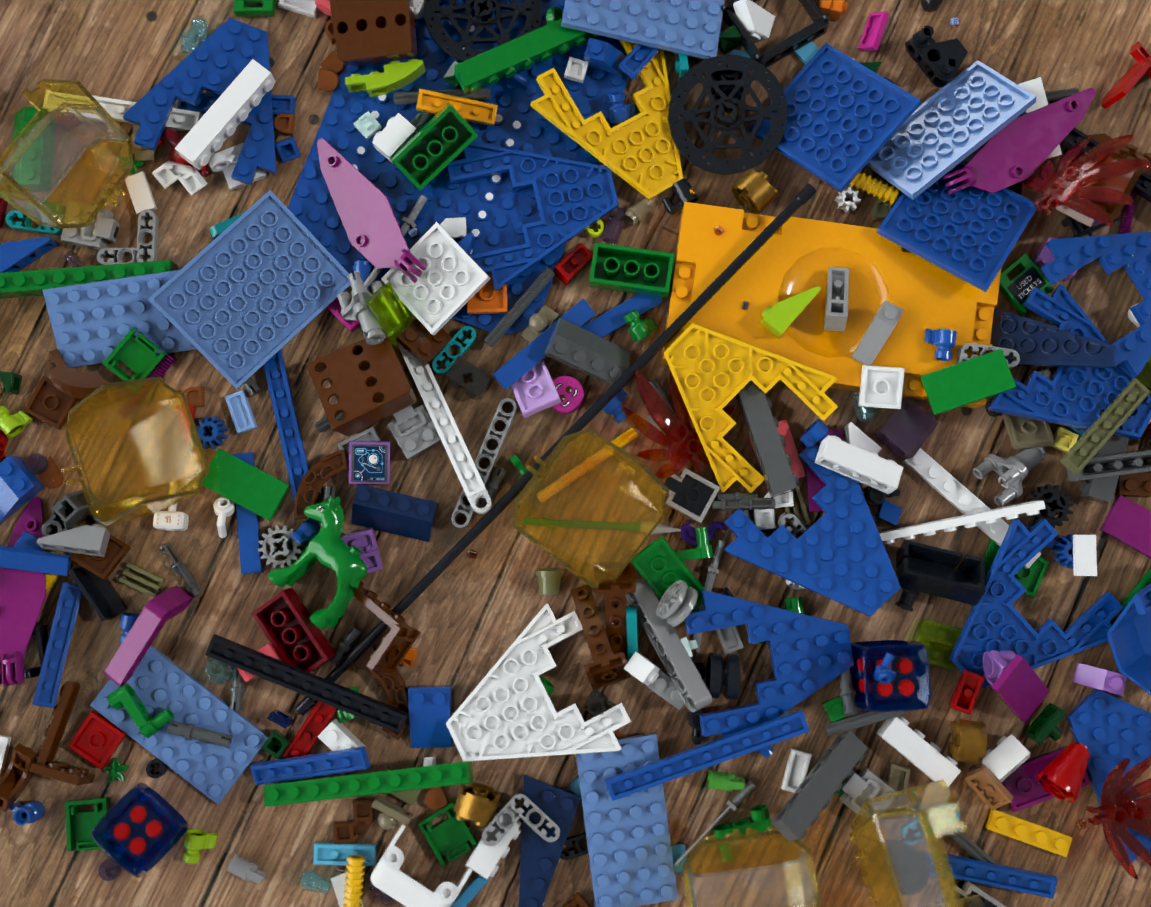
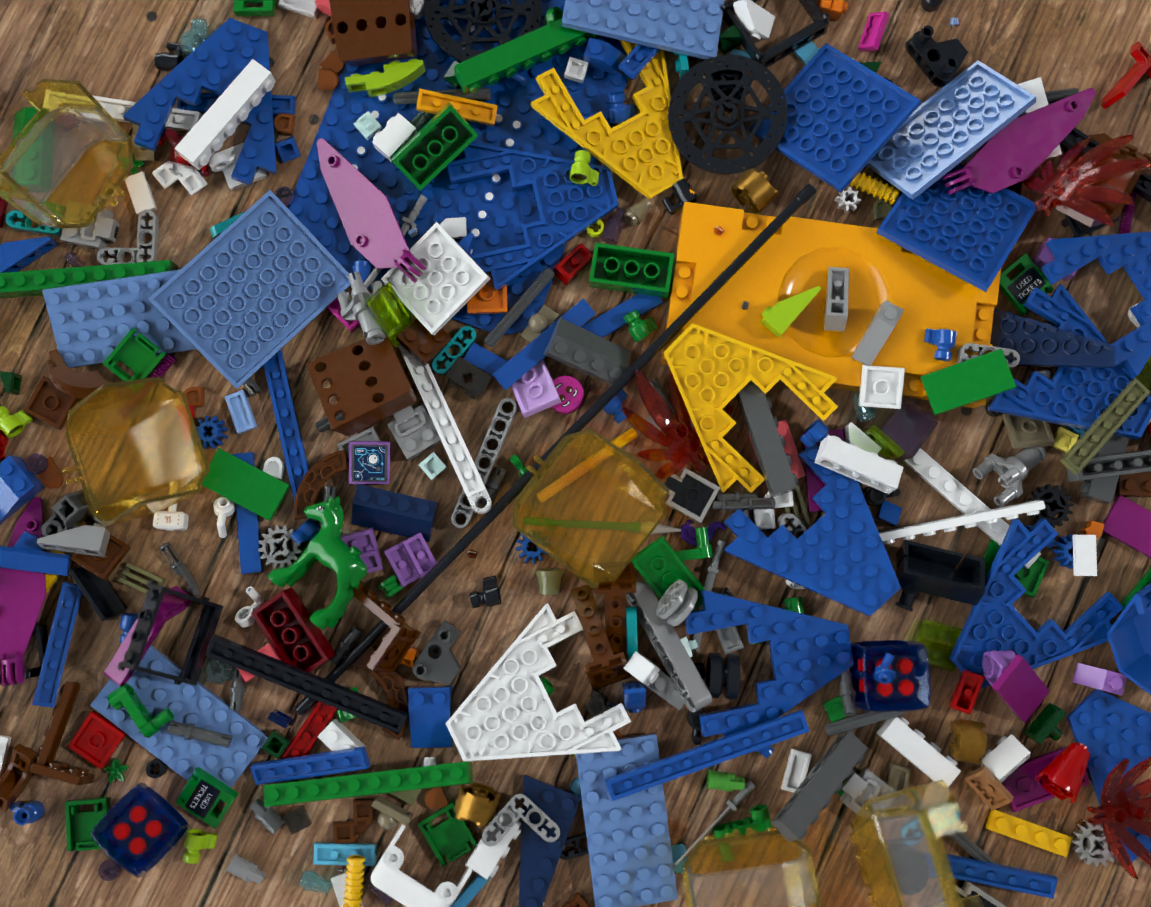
none -> black window [118,580,224,686]
none -> black piece [154,42,185,72]
none -> green container [176,767,239,829]
none -> white plate [235,586,264,627]
none -> dark grey hinge [250,798,286,835]
none -> white tile [262,457,285,479]
none -> clear purple tile [275,186,295,207]
none -> clear smoke plate [283,805,312,834]
none -> green wheel [378,575,403,600]
none -> medium lavender slope [384,532,437,587]
none -> dark grey piece [413,620,462,685]
none -> light aqua plate [419,452,447,480]
none -> blue tile [464,342,508,377]
none -> black piece [470,575,502,608]
none -> blue gear [515,530,550,564]
none -> lime piece [569,150,599,186]
none -> blue slope [622,681,646,713]
none -> clear neon green tile [862,425,905,460]
none -> light grey gear [1072,819,1121,867]
none -> orange piece [1080,520,1105,538]

